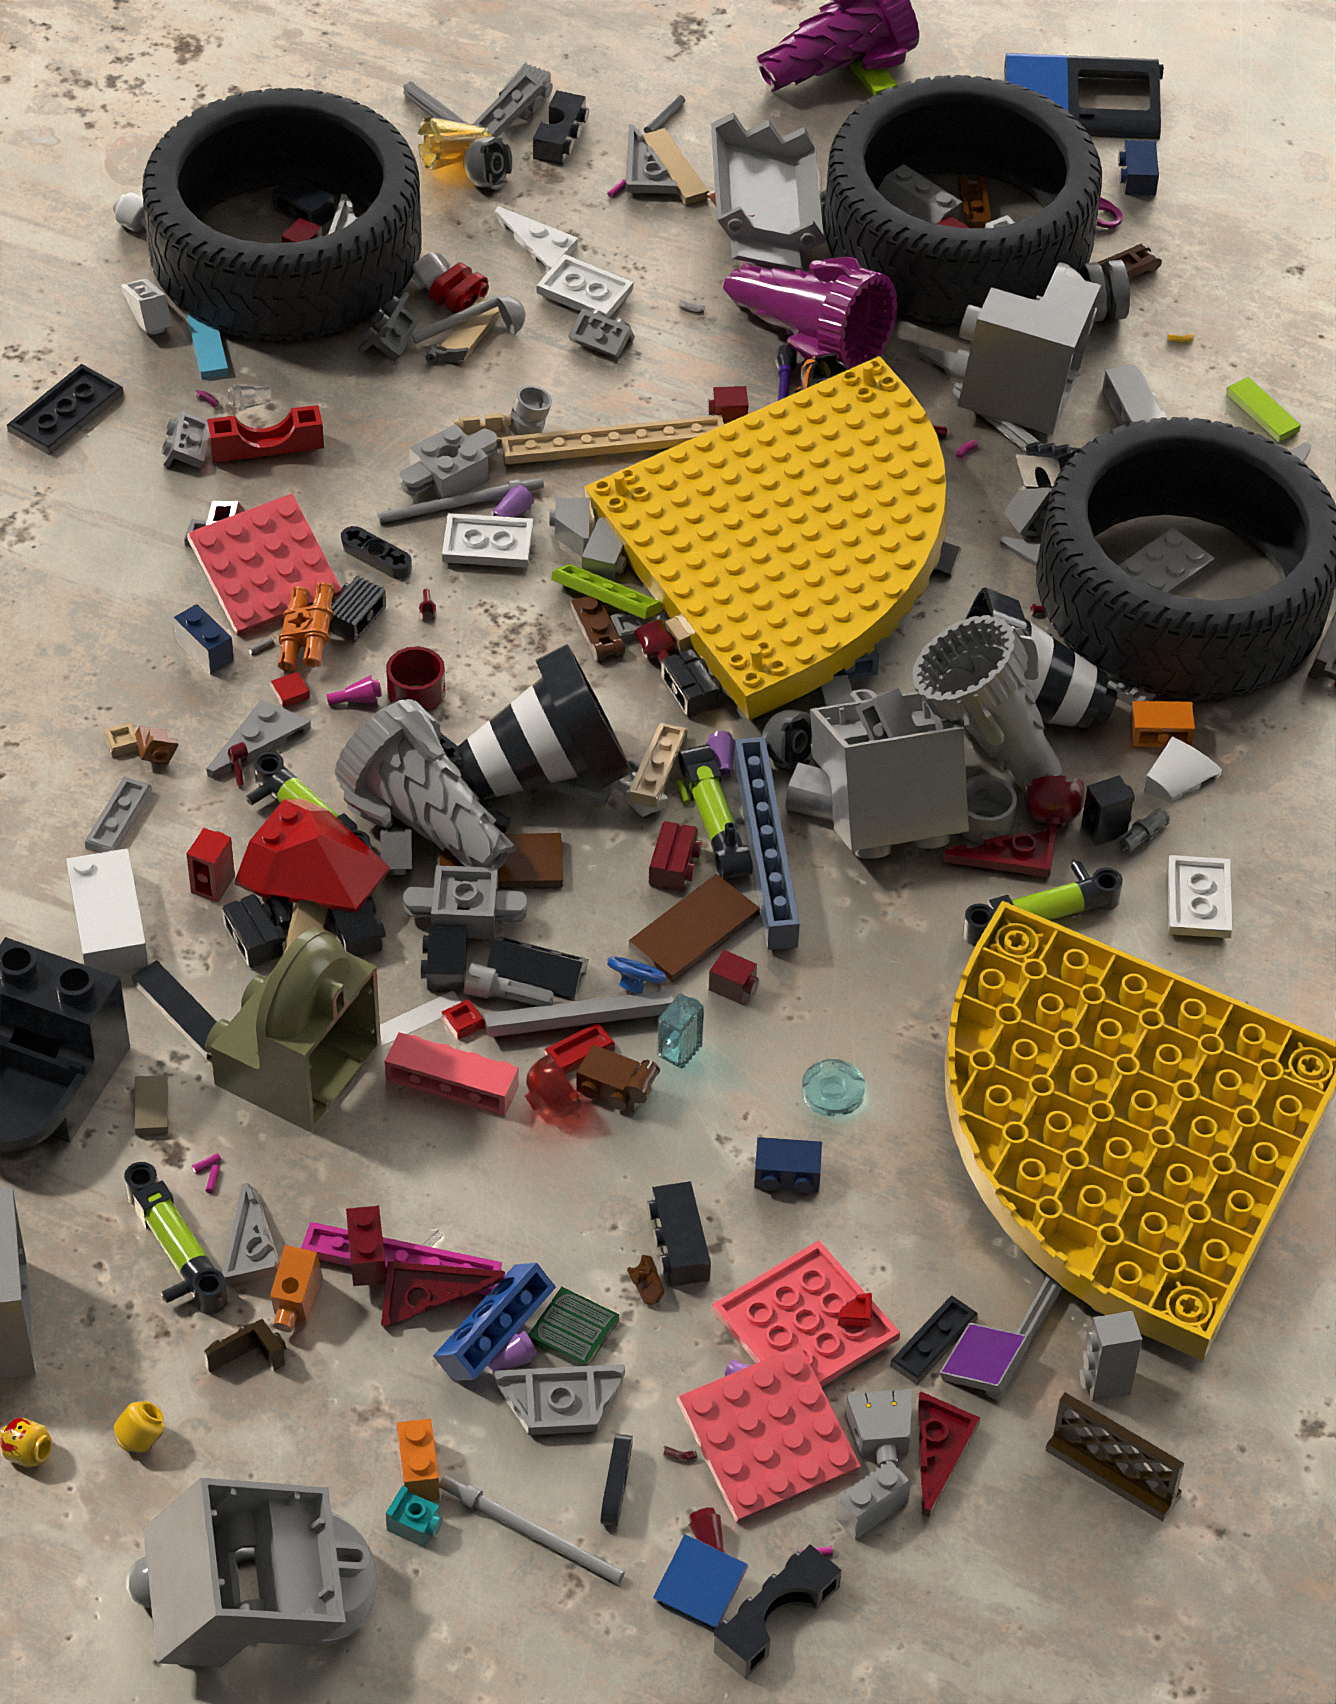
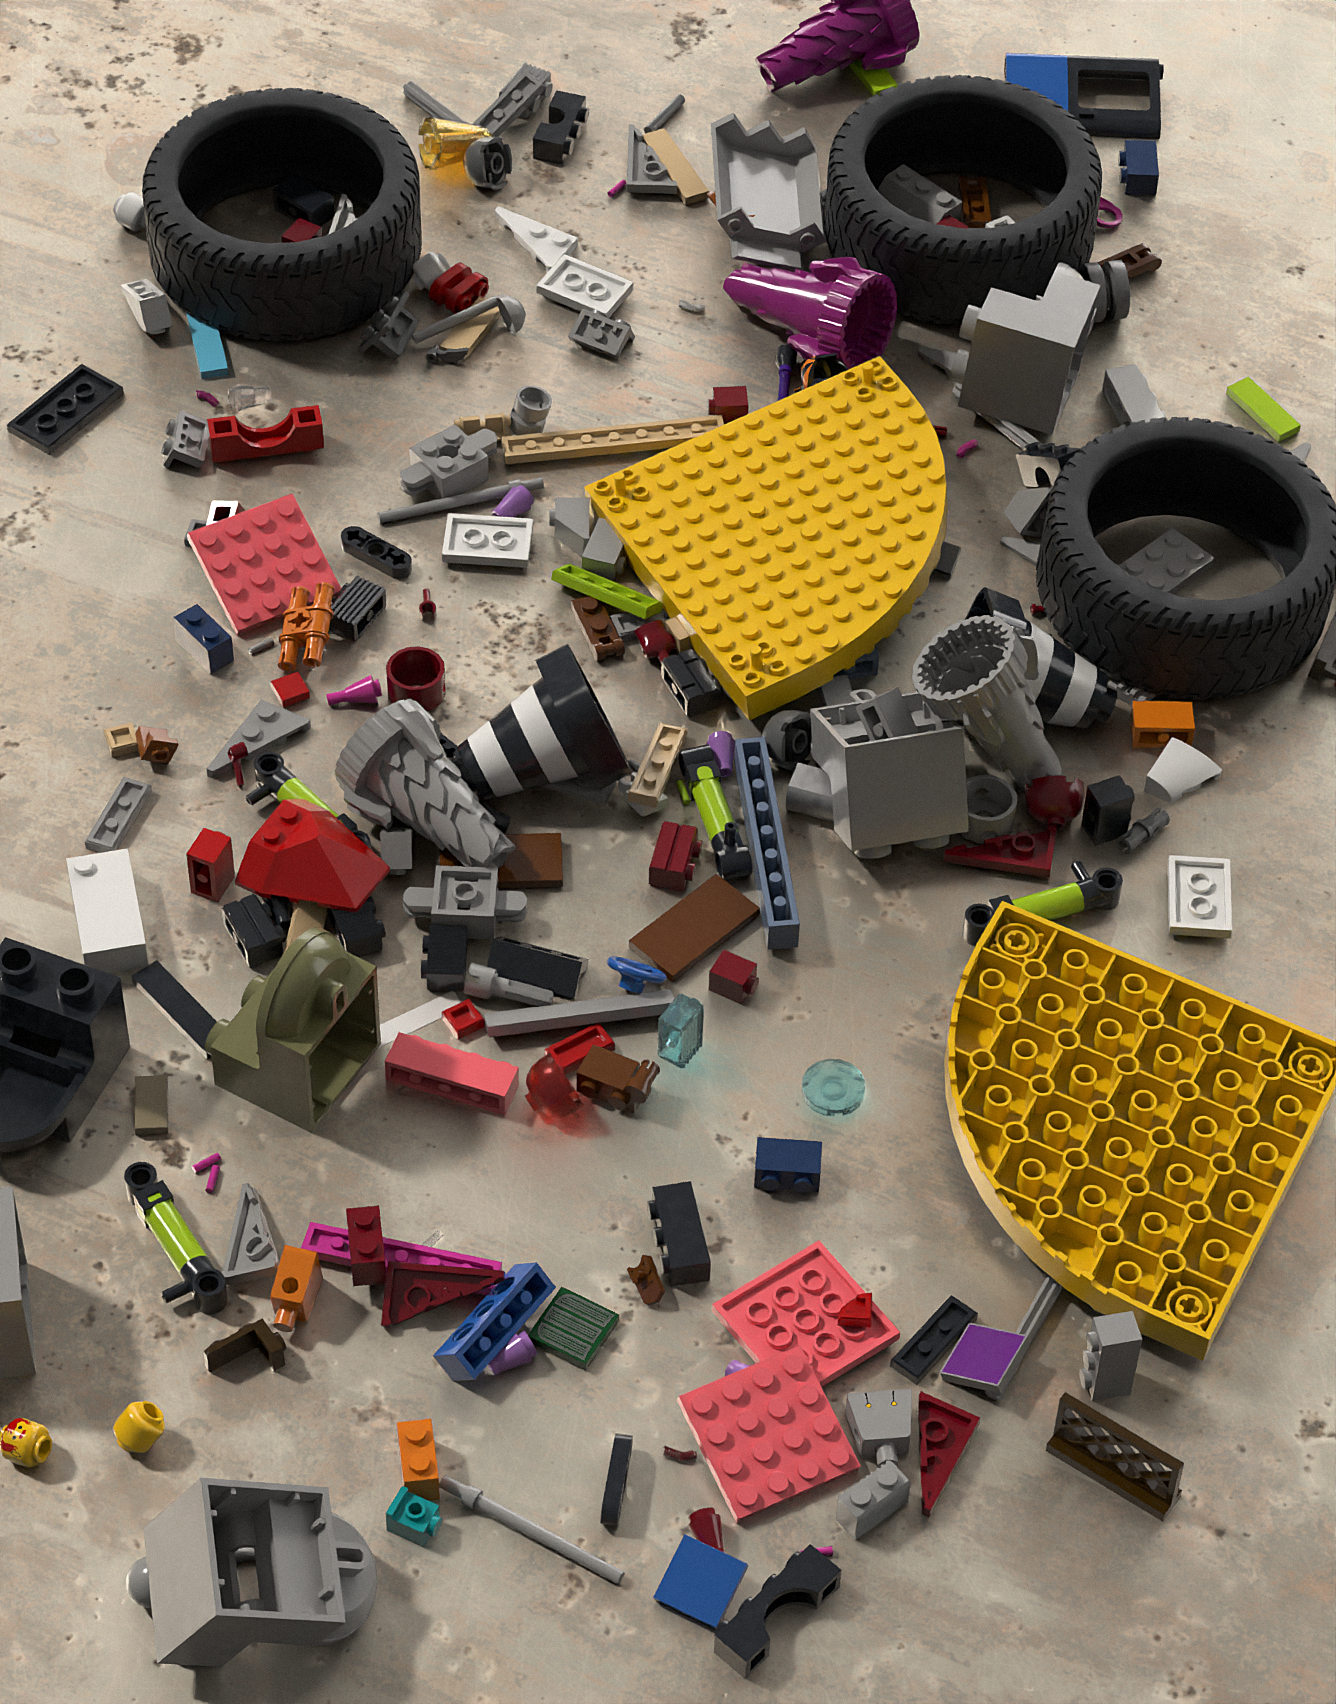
light grey wing [494,1364,625,1435] -> none
yellow leg [1167,333,1194,343] -> none

